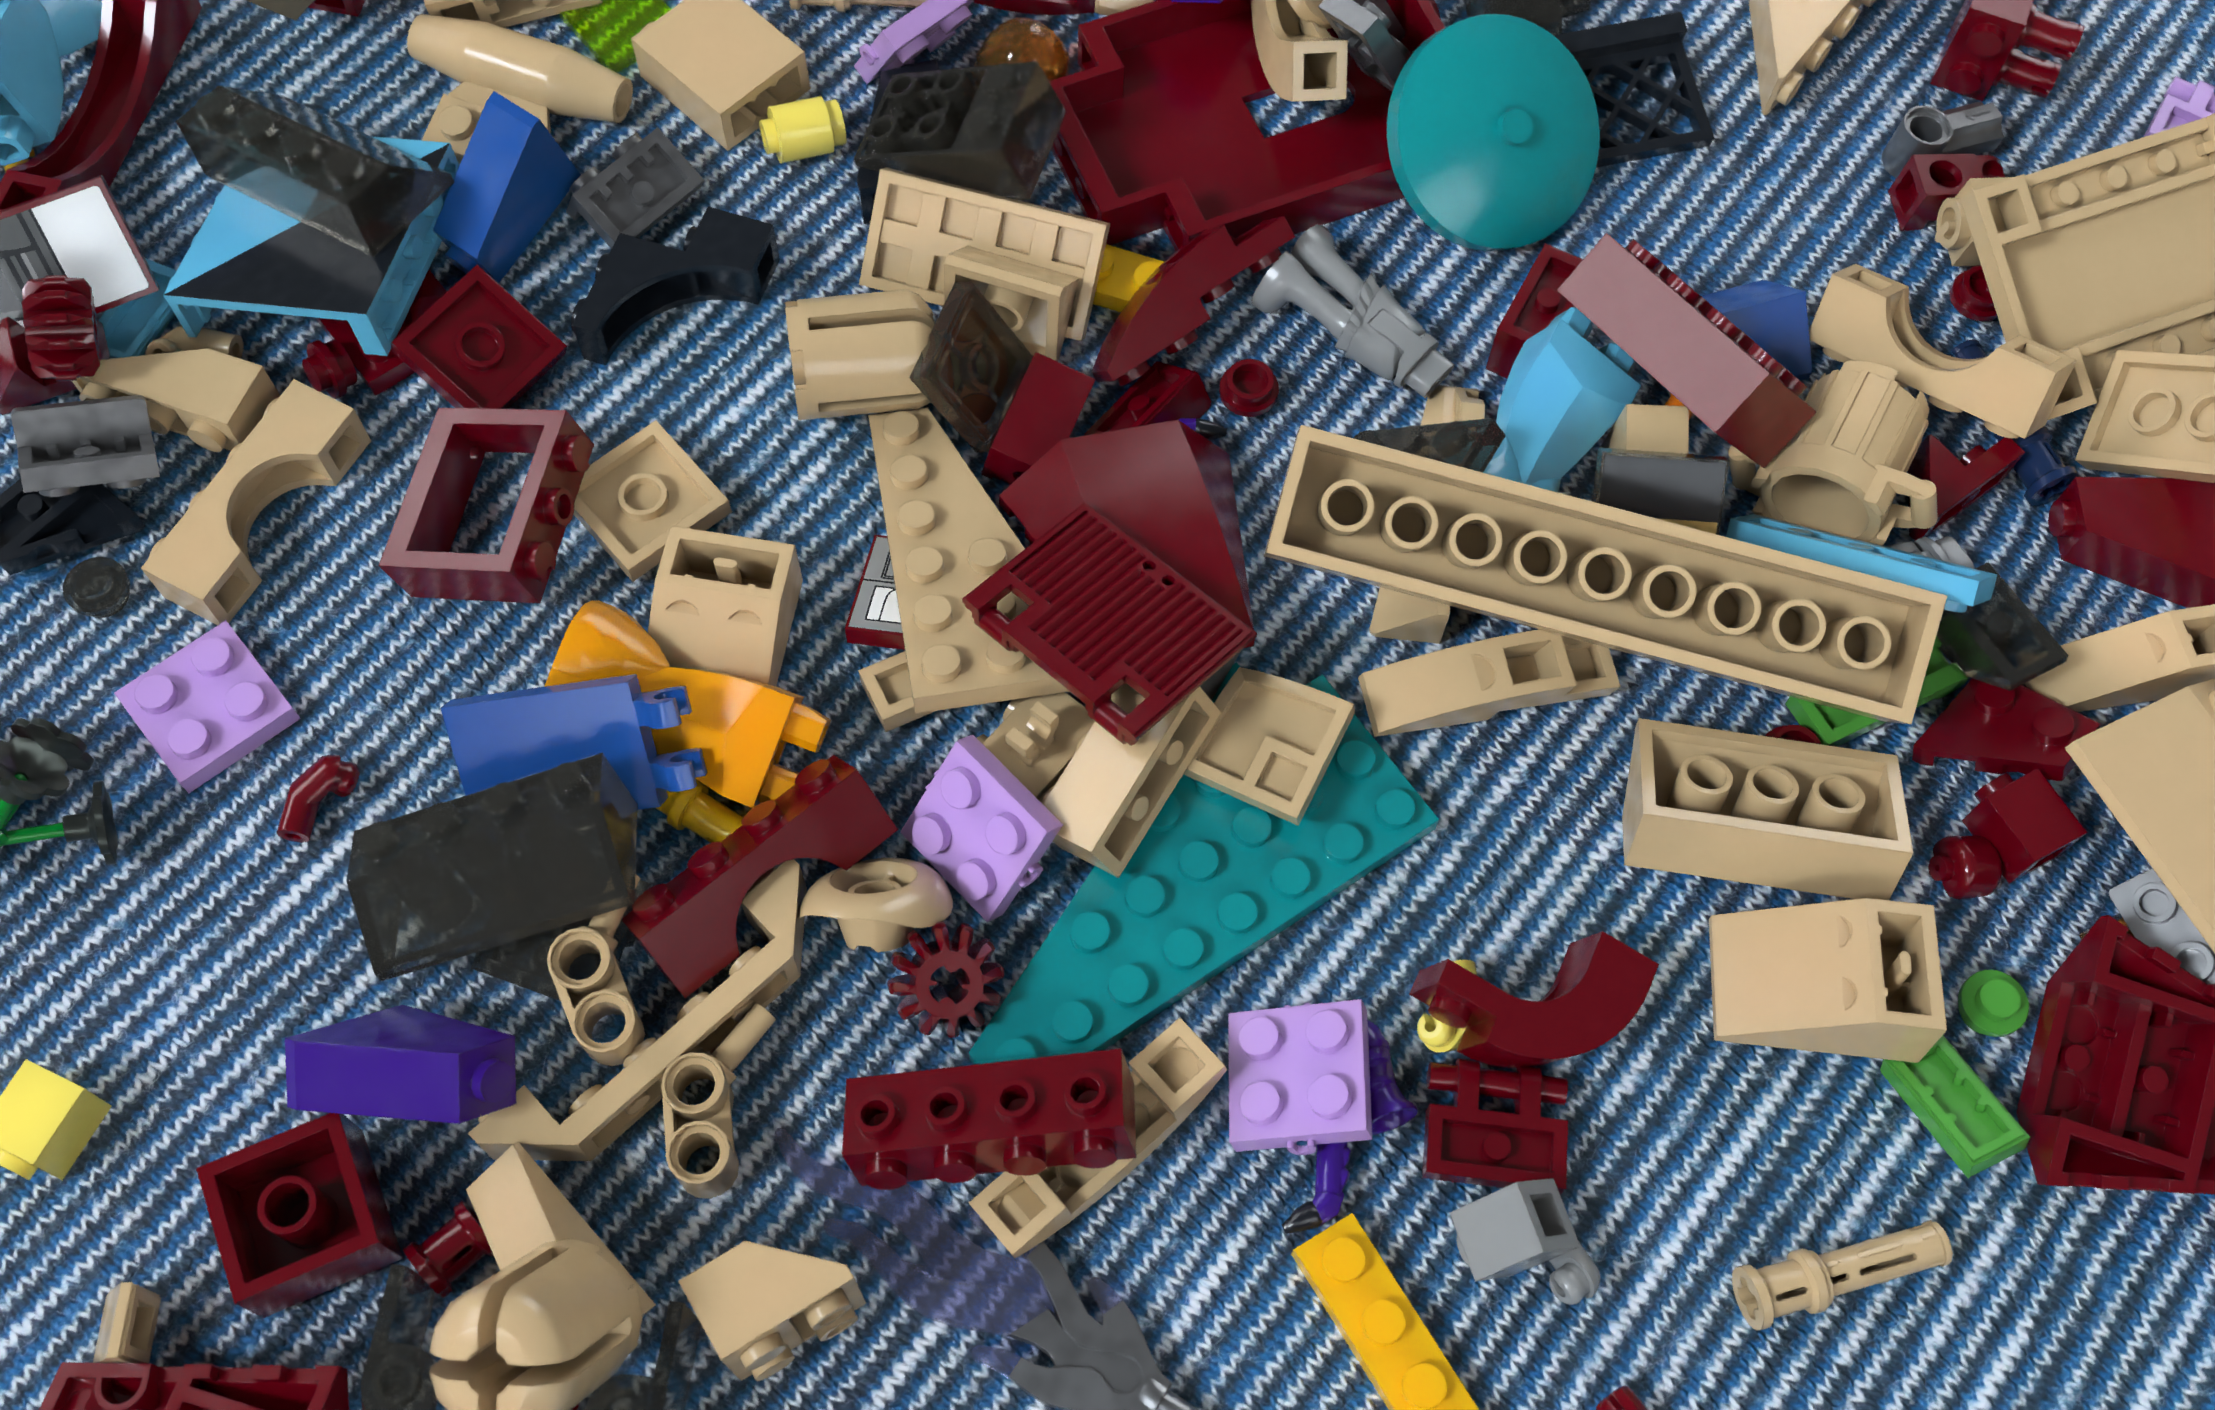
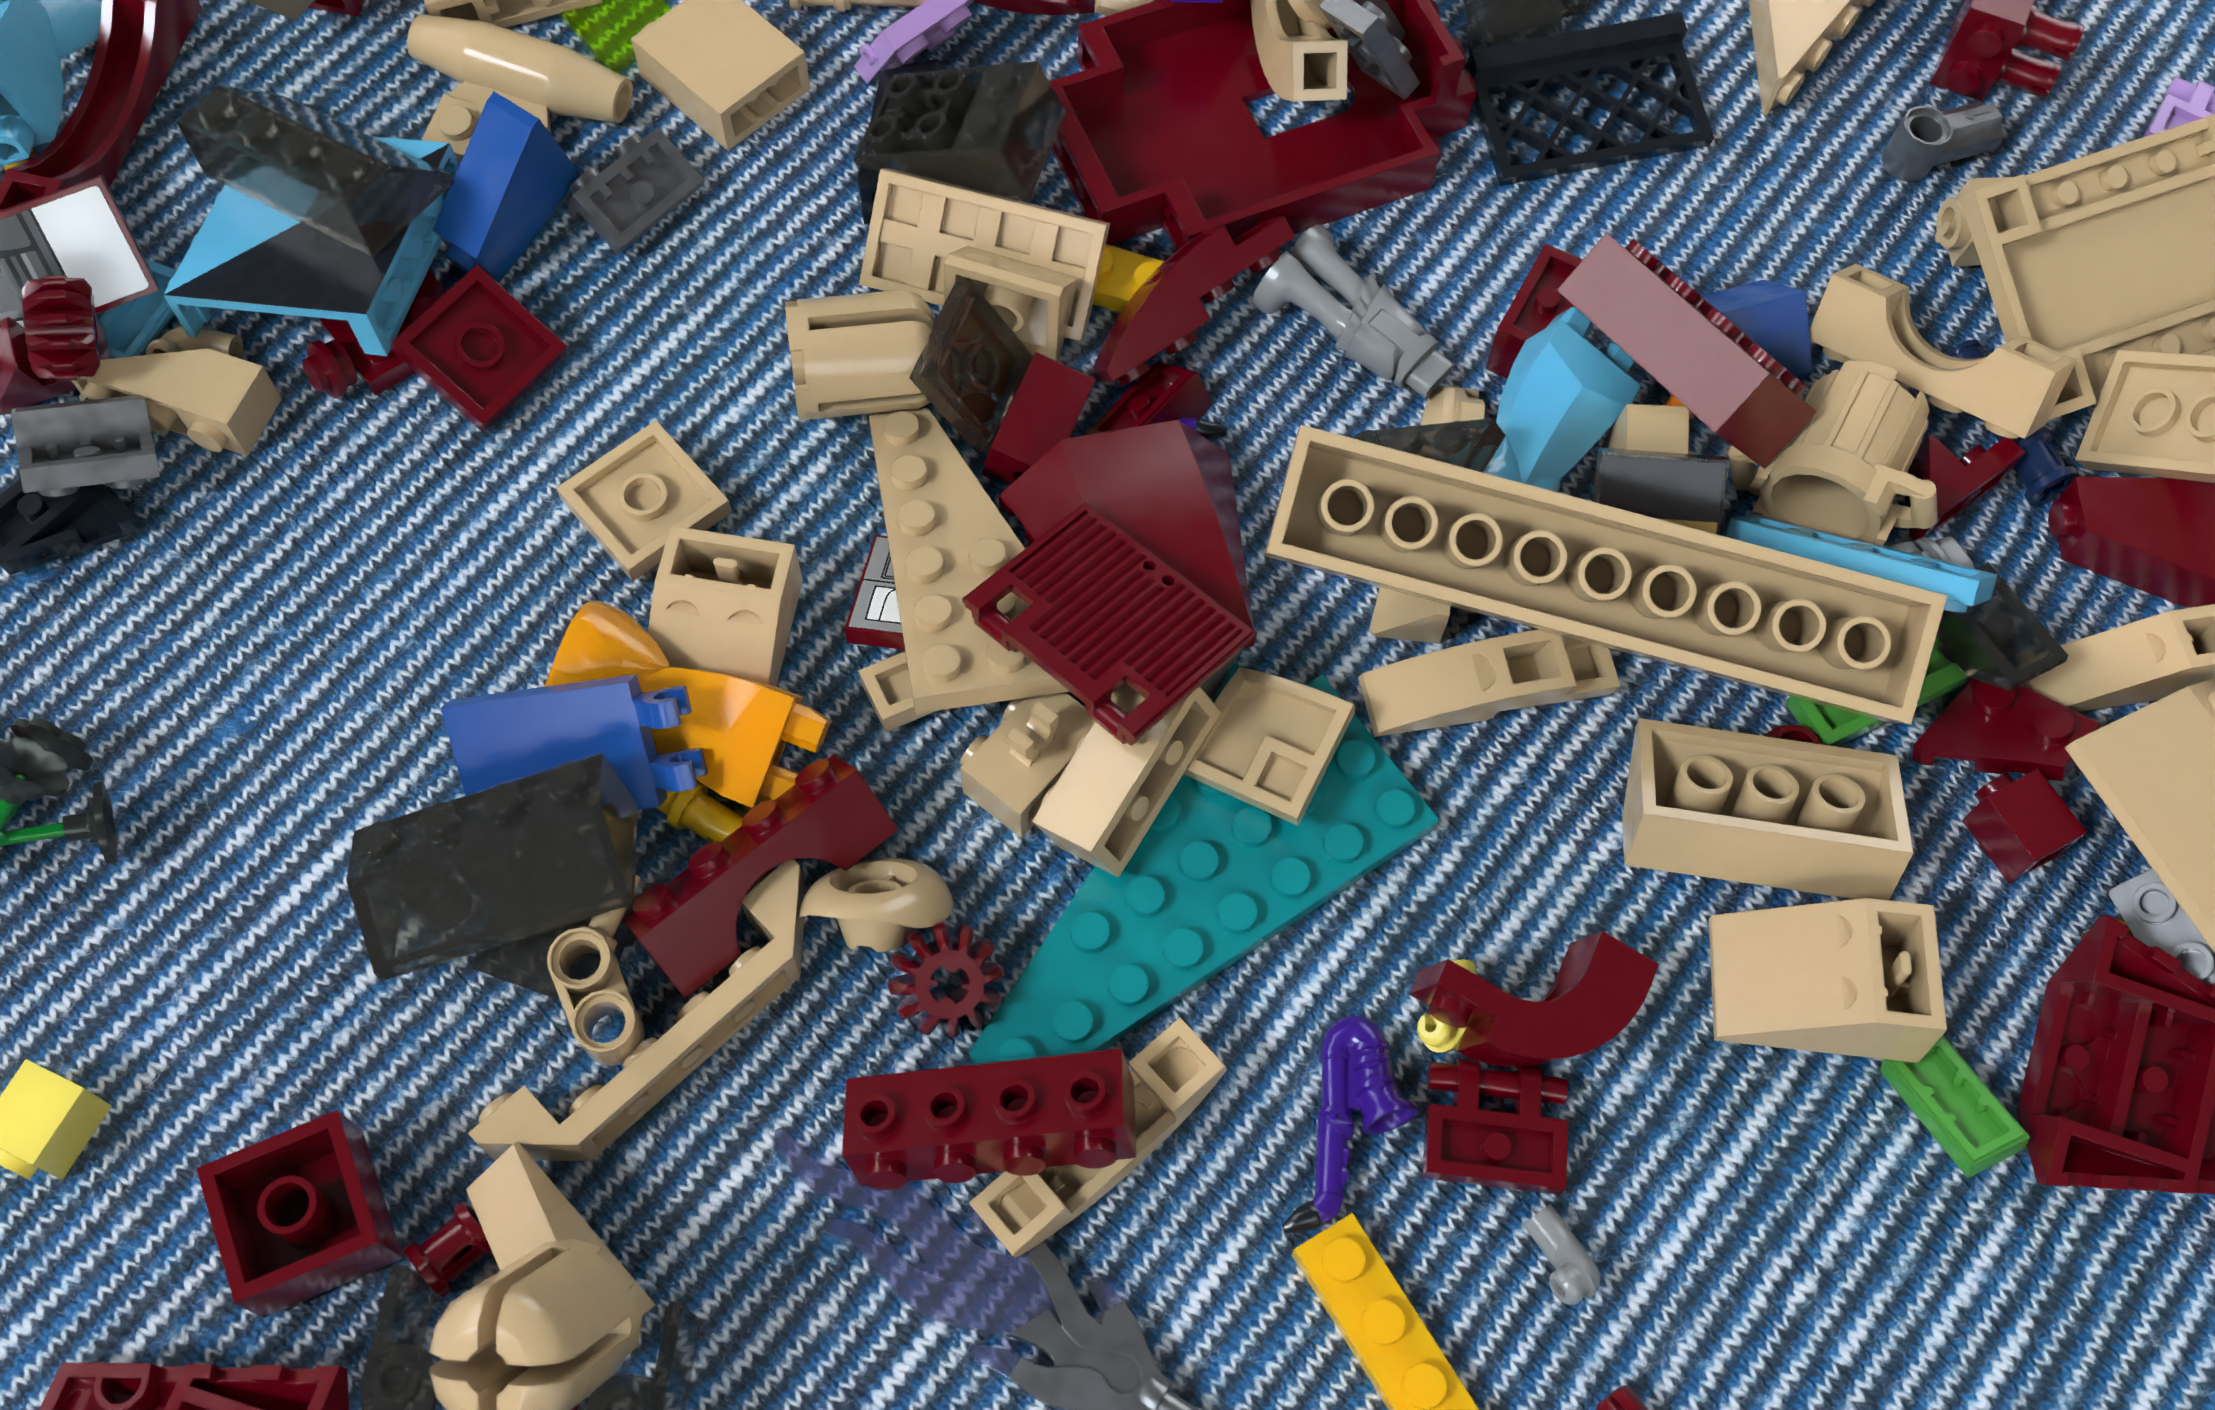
clear smoke plate [63,557,130,618] -> none
tan slope [93,1282,161,1363] -> none
lavender plate [114,620,301,793] -> none
tan arch [141,379,371,625] -> none
dark red arm [276,755,360,843] -> none
dark purple slope [285,1005,516,1124] -> none
dark red window [379,408,594,604] -> none
black arch [571,206,780,365] -> none
tan beam [661,1003,776,1199] -> none
tan slope [678,1241,866,1381] -> none
light yellow brick [759,96,847,164] -> none
lavender plate [901,734,1063,922] -> none
clear orange hair [974,17,1069,105] -> none
dark red plate [1219,359,1279,417] -> none
lavender plate [1228,999,1372,1155] -> none
teal dish [1387,14,1600,251] -> none
light grey brick [1450,1178,1580,1282] -> none
tan pin [1732,1220,1953,1330] -> none
dark red leg [1888,154,2005,231] -> none
dark red piece [1928,836,2002,900] -> none
dark red plate [1949,265,1998,321] -> none
bright green plate [1958,970,2029,1037] -> none

